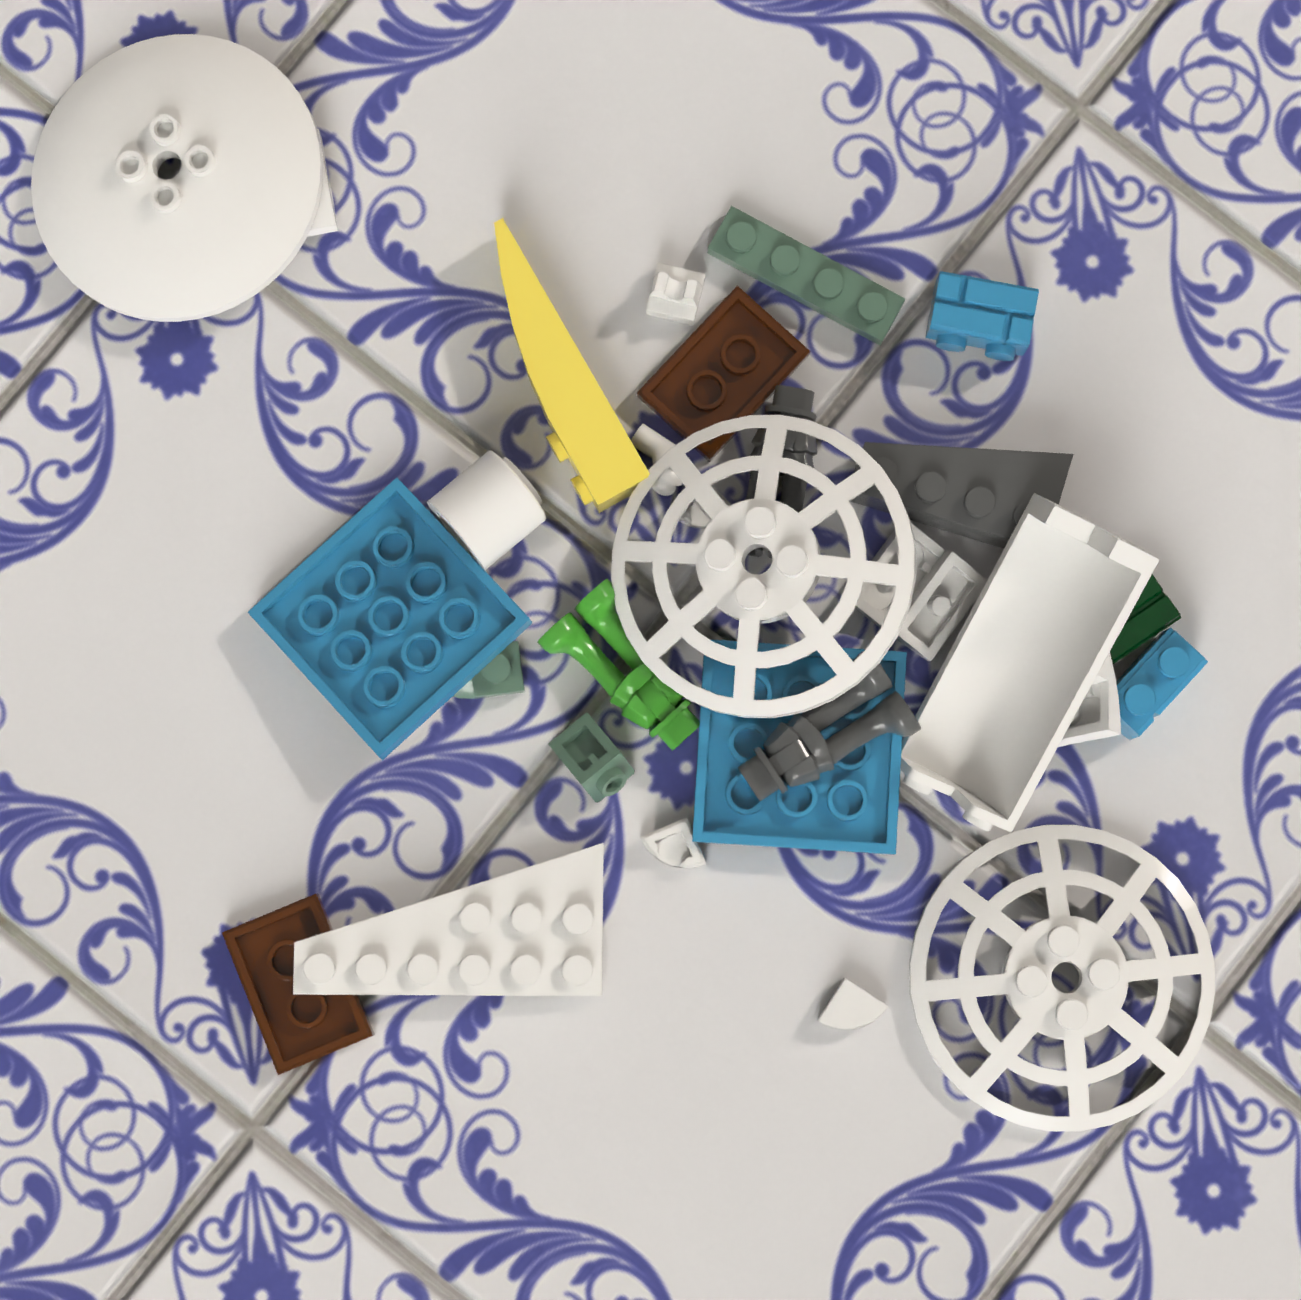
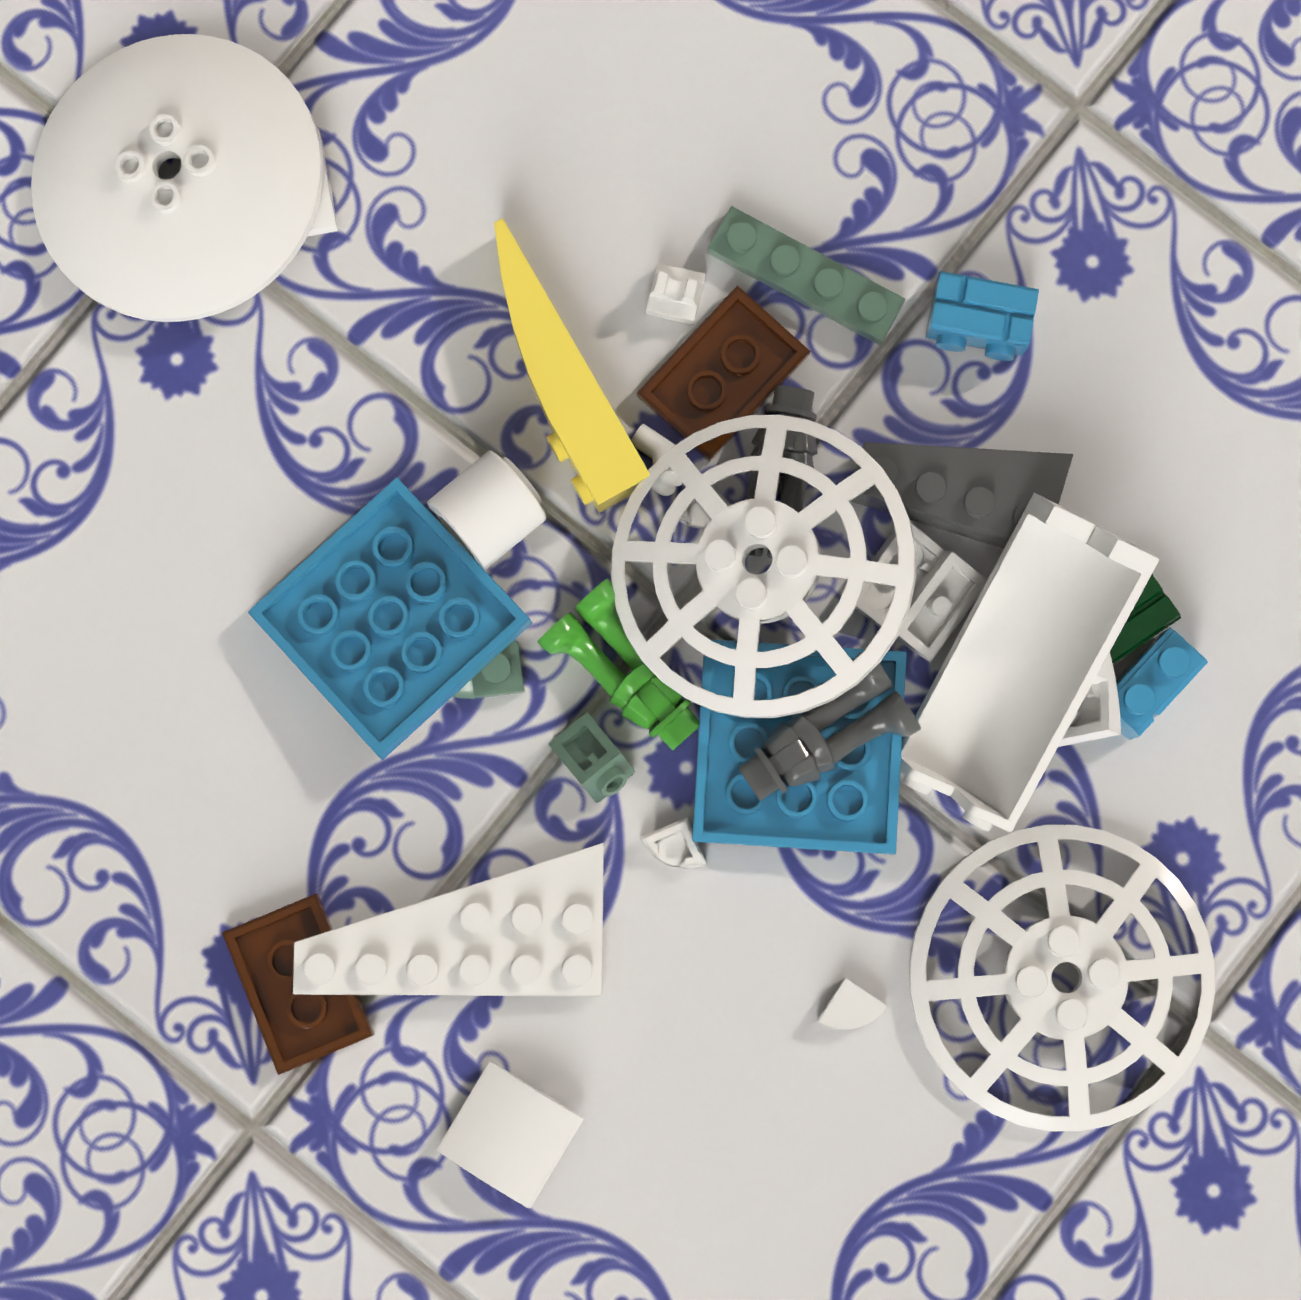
none -> white slope [436,1061,583,1208]

